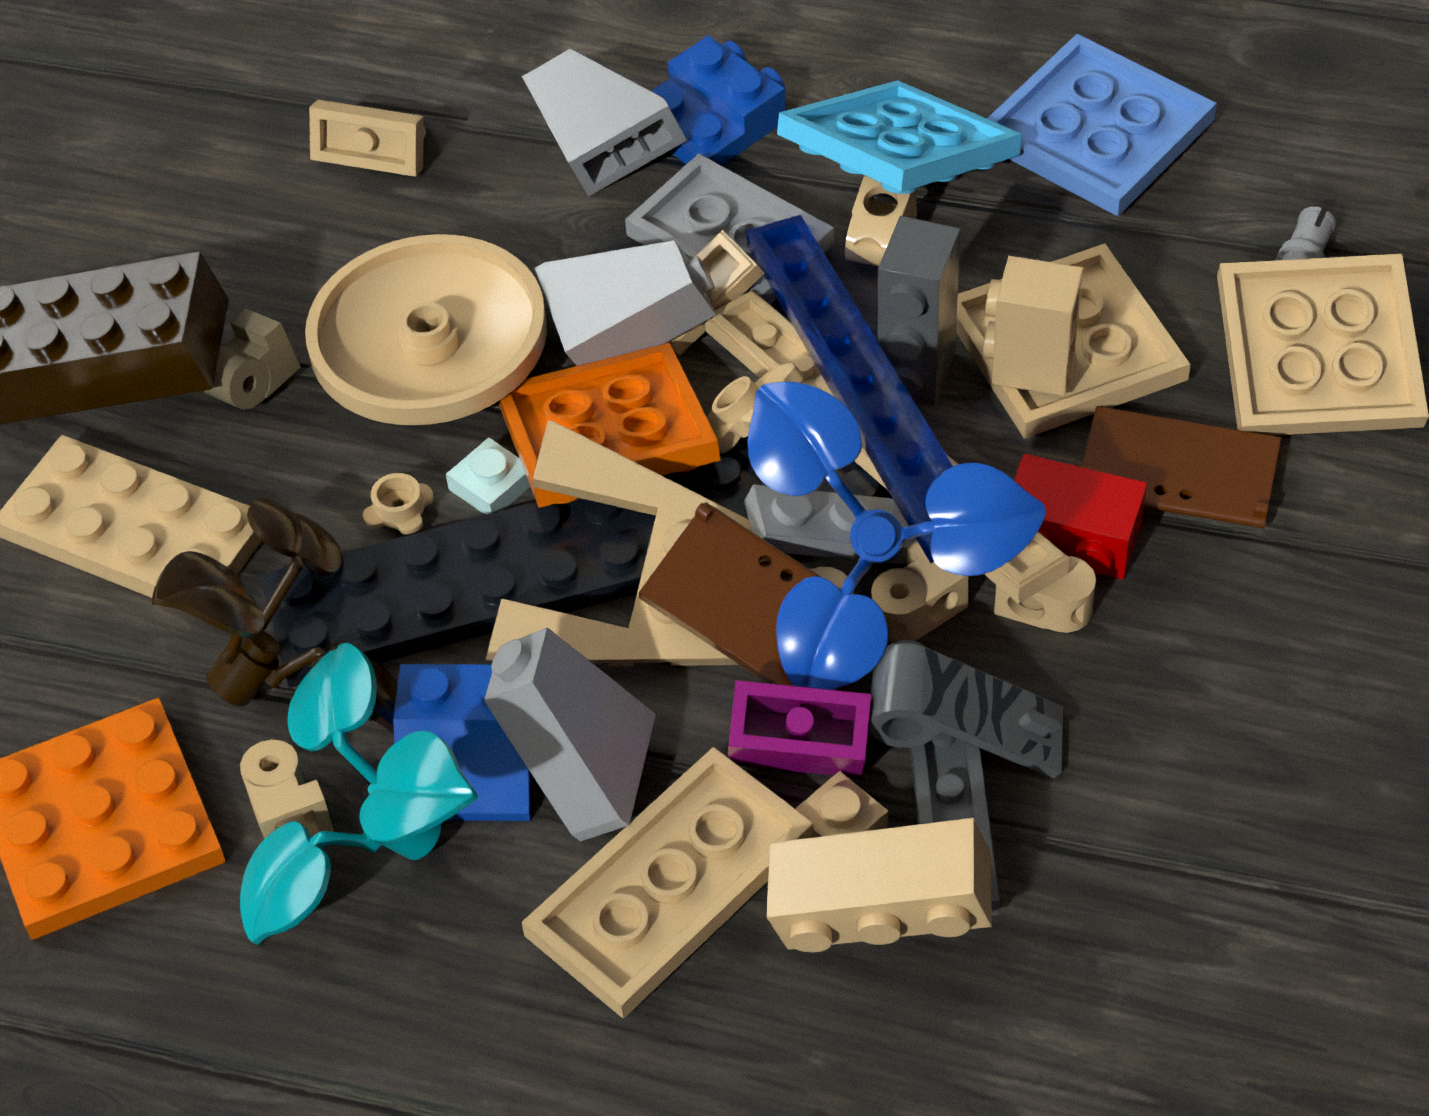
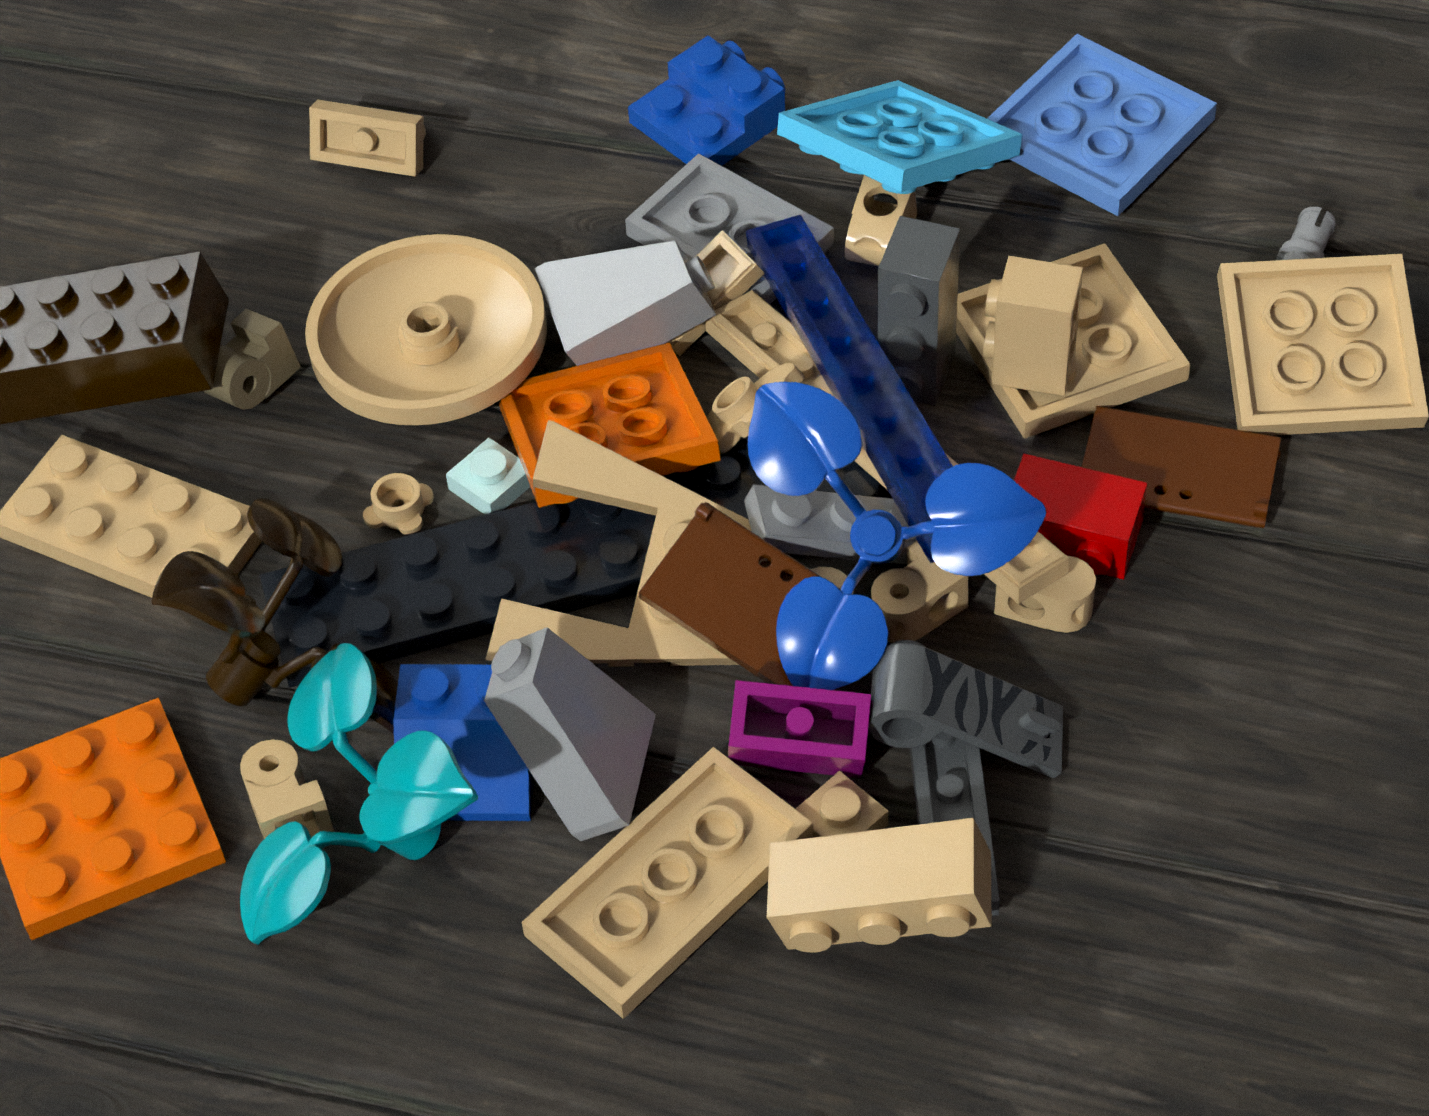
slope [522,49,687,196] -> none

